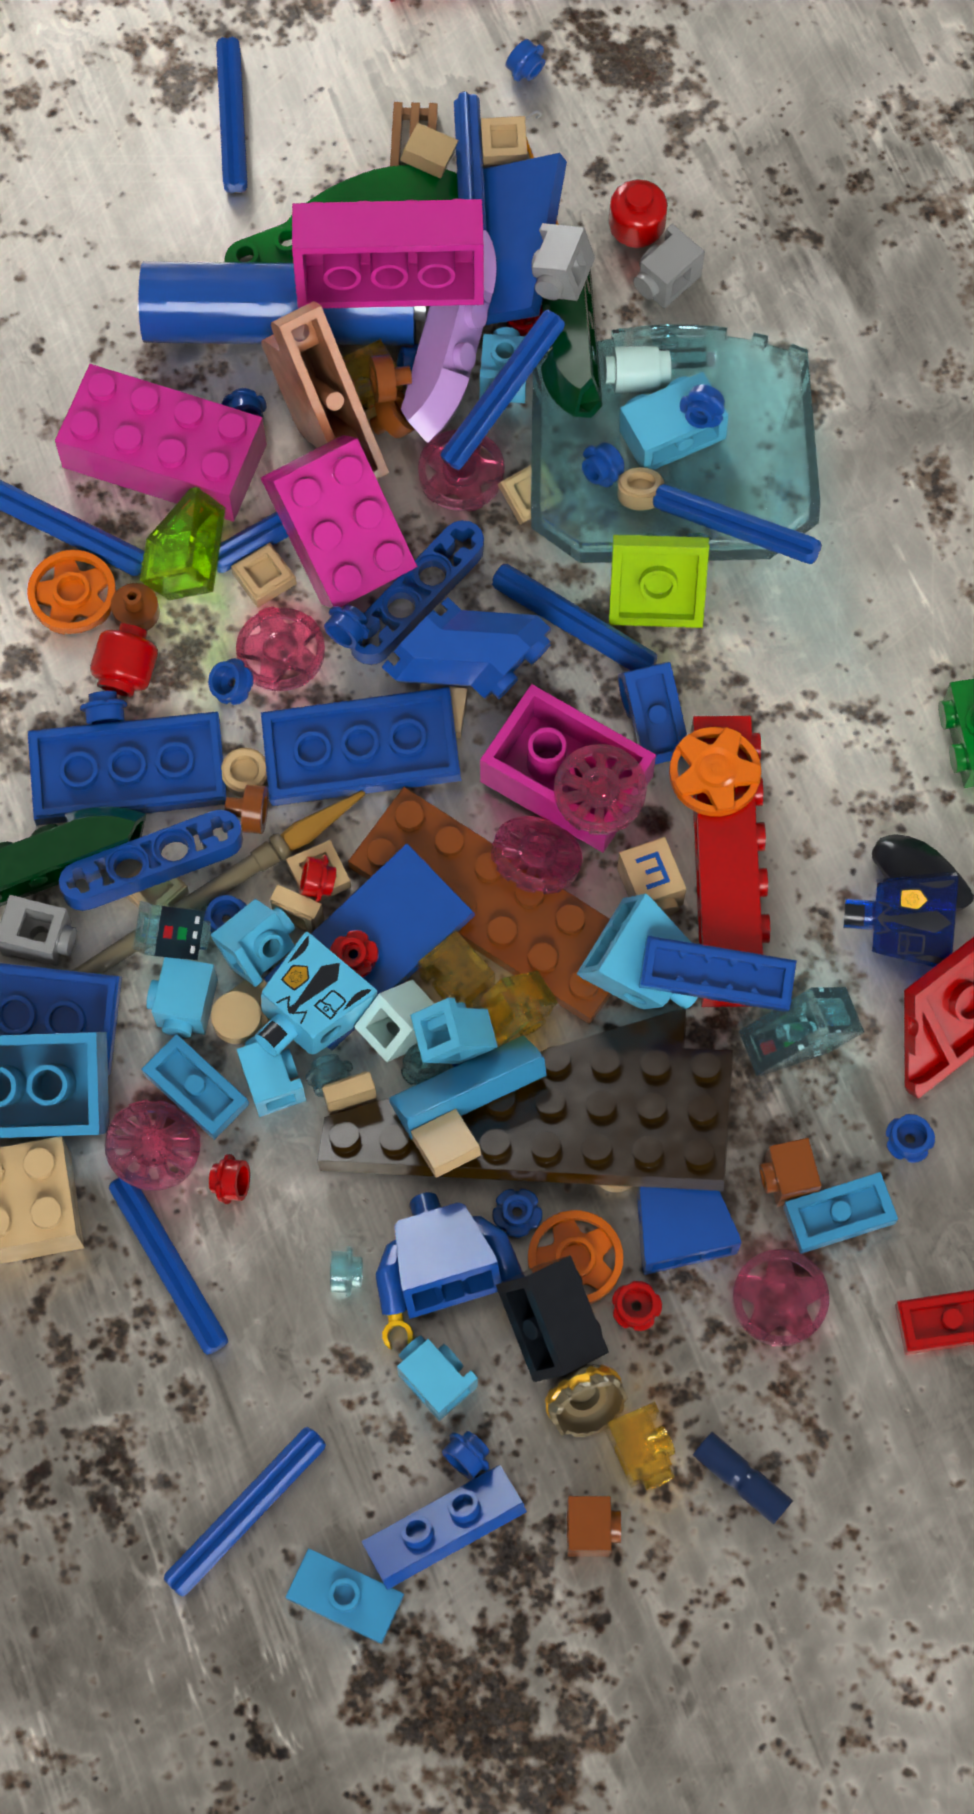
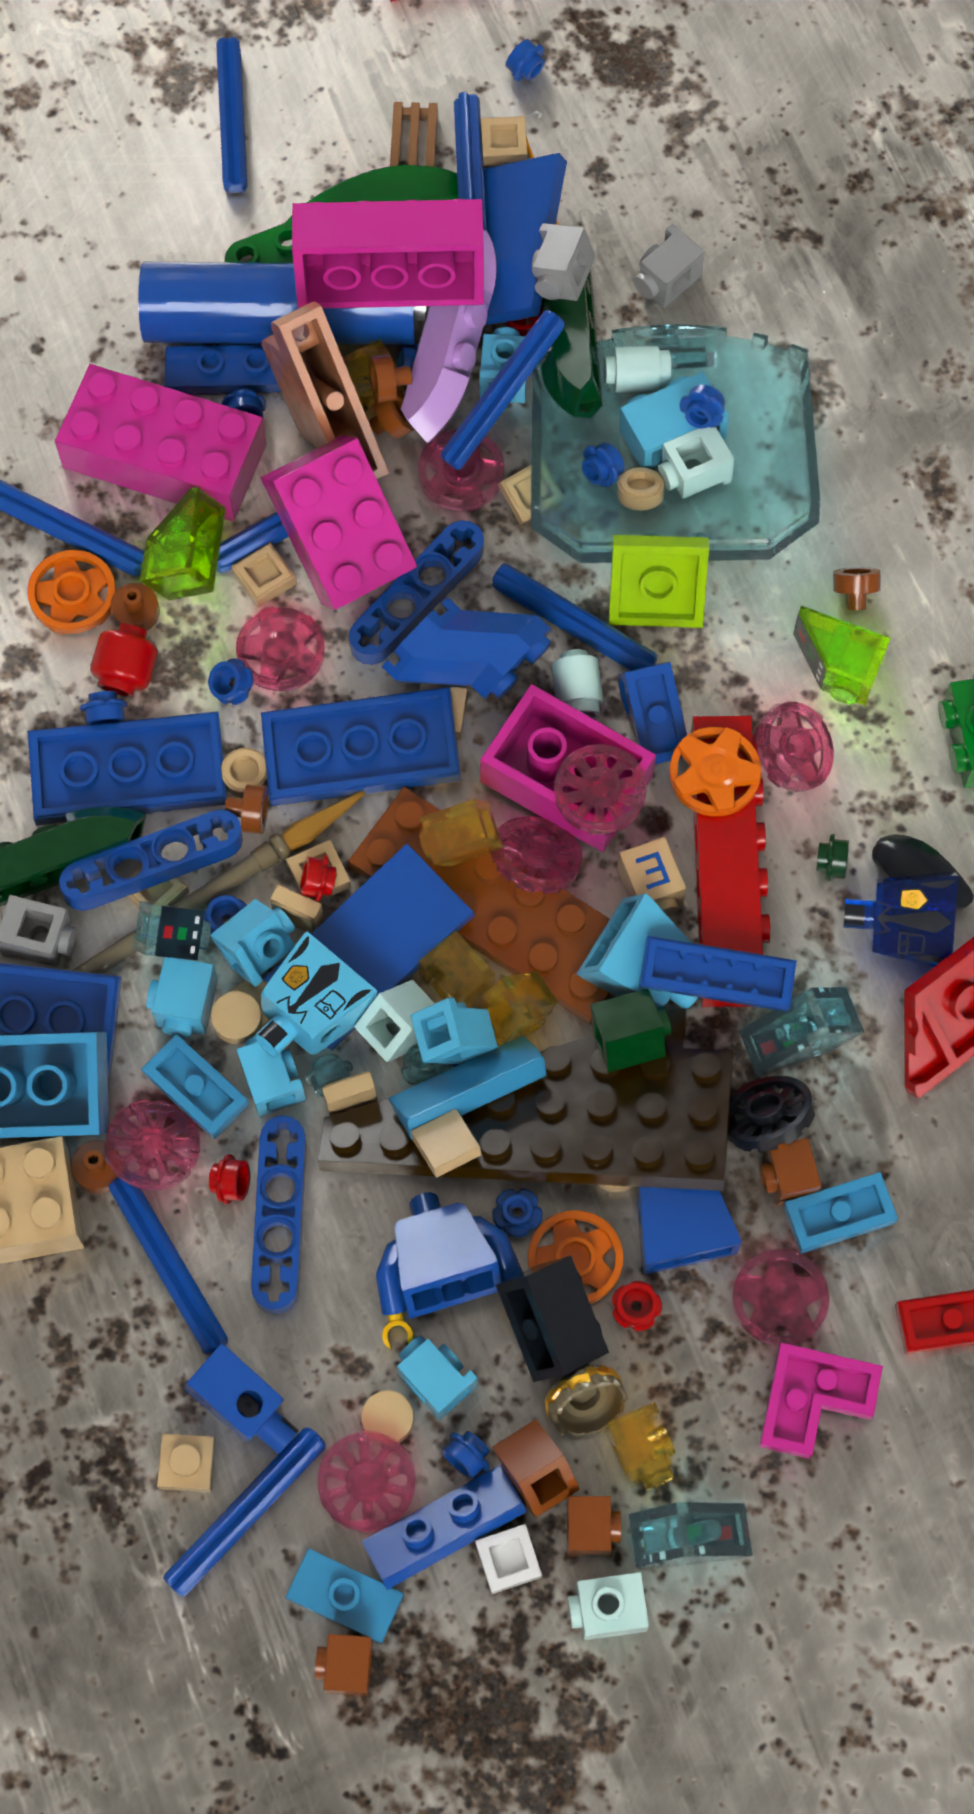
blue plate [324,605,370,649] -> none
red plate [330,930,379,978] -> none
clear light blue plate [330,1246,363,1297] -> none
tan tile [400,123,458,178] -> none
red head [608,179,668,248] -> none
blue axle [653,484,822,564] -> none
dark blue piece [692,1431,794,1525] -> none
blue plate [885,1114,935,1163] -> none
none -> dark orange tile [71,1140,124,1194]
none -> tan plate [157,1434,216,1492]
none -> blue plate [165,345,281,394]
none -> blue torso [184,1343,299,1455]
none -> blue beam [251,1115,307,1315]
none -> dark orange plate [315,1634,373,1697]
none -> clear pink wheel [317,1431,416,1532]
none -> tan tile [361,1390,414,1446]
none -> clear yellow brick [420,799,503,866]
none -> white plate [475,1524,542,1594]
none -> dark orange brick [492,1419,580,1518]
none -> light aqua brick [551,649,604,720]
none -> light aqua brick [567,1572,649,1641]
none -> dark green brick [590,988,671,1073]
none -> clear light blue slope [629,1502,753,1568]
none -> light aqua brick [658,427,734,499]
none -> black wheel [728,1076,815,1152]
none -> clear pink wheel [754,702,834,792]
none -> dark pink plate [759,1343,883,1459]
none -> clear neon green slope [793,605,891,706]
none -> dark green plate [816,834,849,882]
none -> dark orange tile [833,567,880,610]

